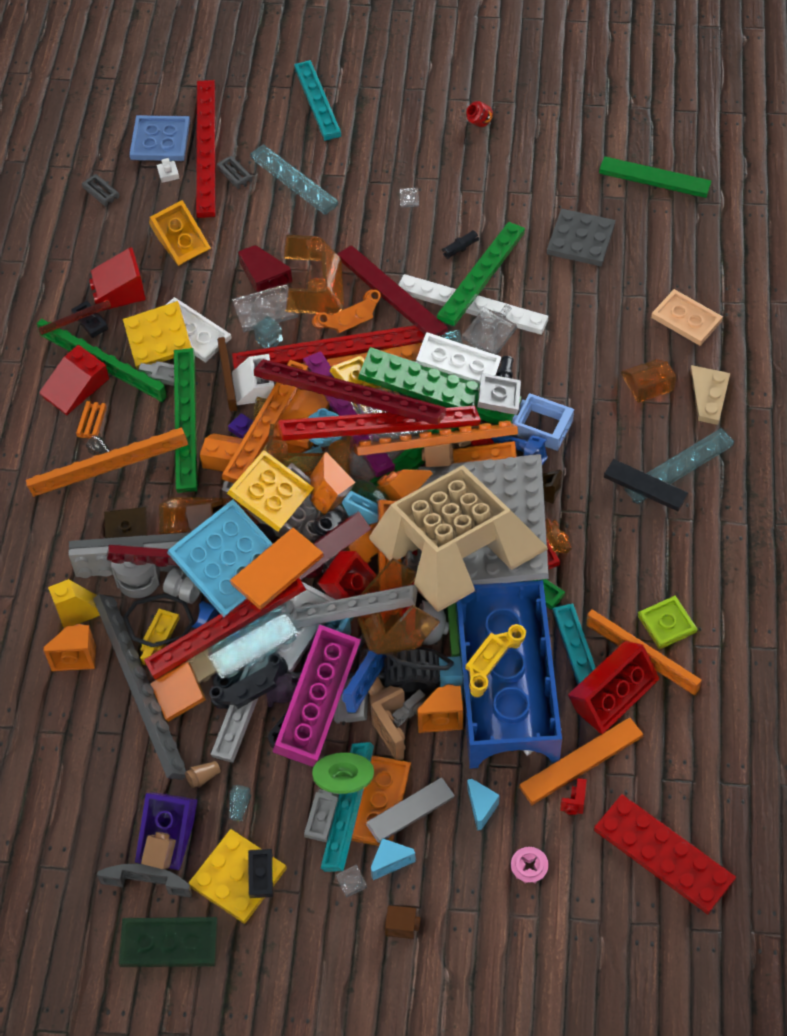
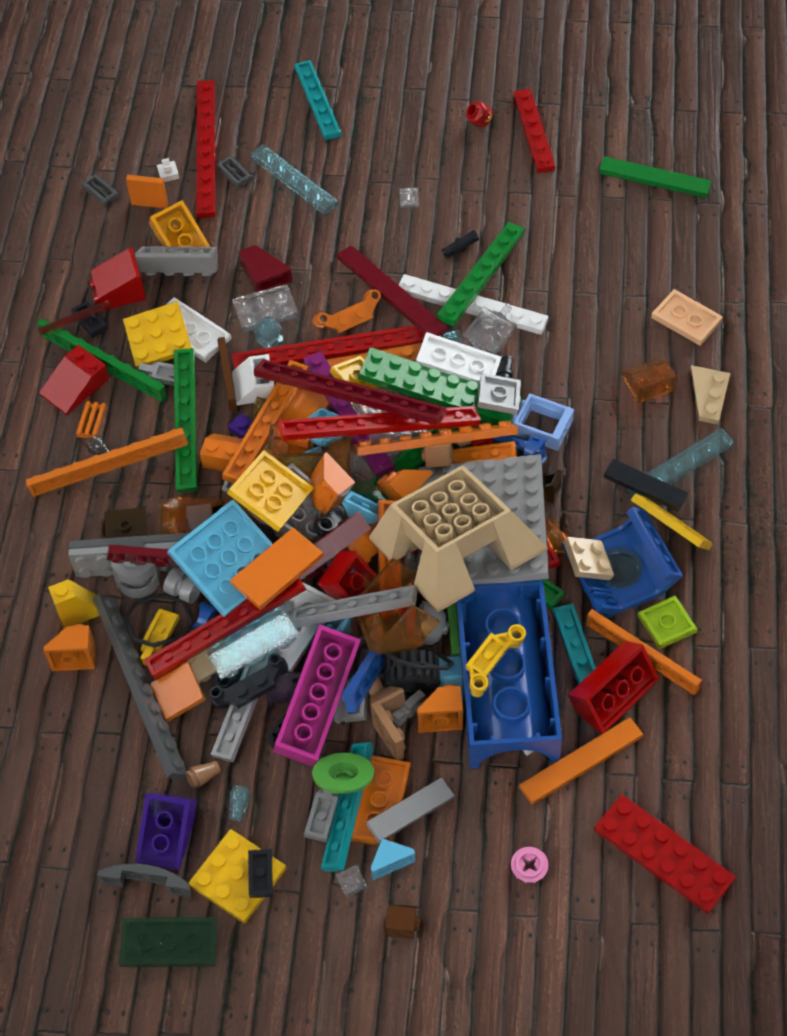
medium blue plate [130,115,190,161] -> none
medium nougat brick [141,832,176,869] -> none
clear orange windscreen [284,235,344,314] -> none
medium azure slope [467,779,499,830] -> none
dark grey plate [547,208,616,267] -> none
red bracket [560,778,587,815] -> none
none -> orange tile [126,175,168,209]
none -> light grey slope [135,246,218,276]
none -> red plate [513,89,555,173]
none -> blue panel [560,507,683,618]
none -> tan plate [563,537,614,580]
none -> yellow tile [631,494,713,550]

